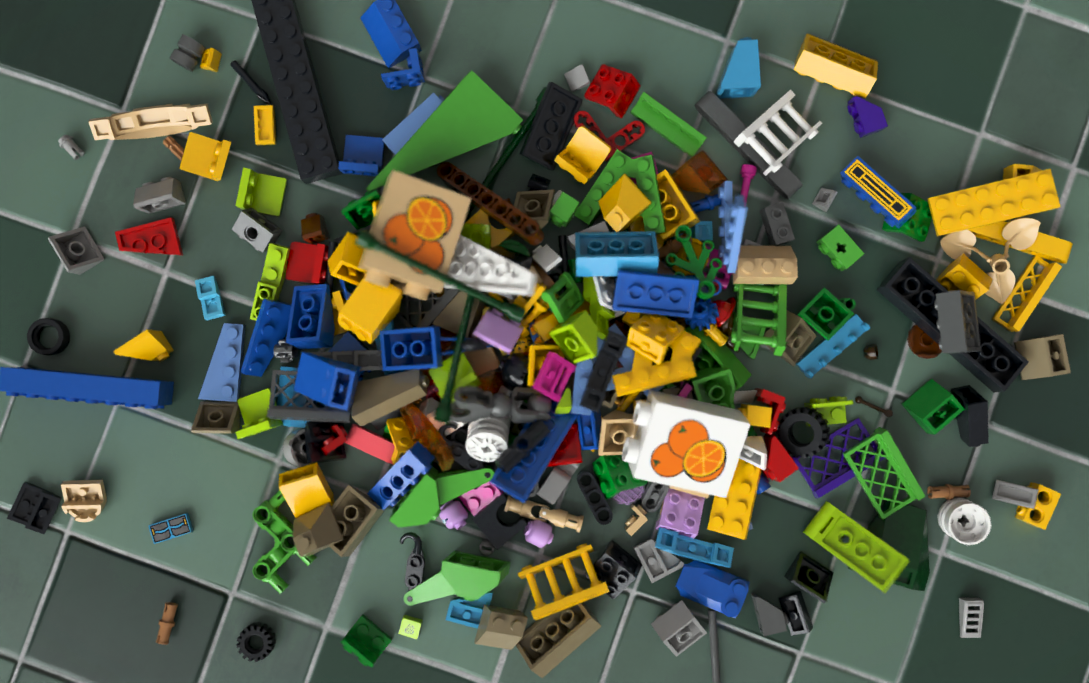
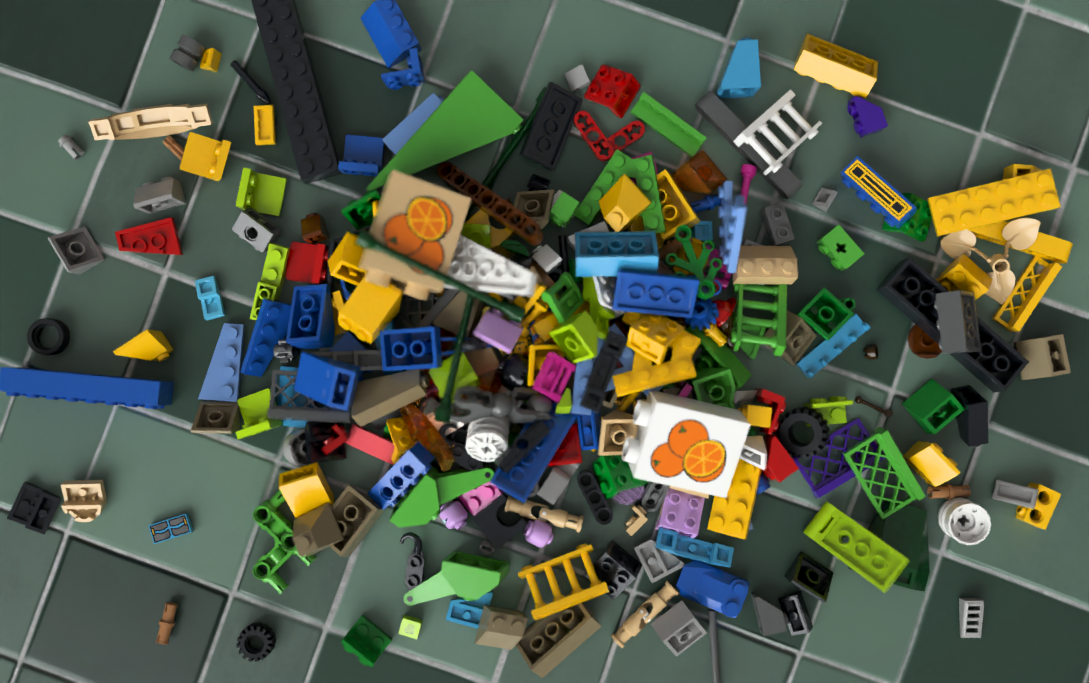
yellow bracket [554,126,611,185] -> none
none -> tan piece [611,581,679,648]
none -> yellow slope [903,441,960,487]

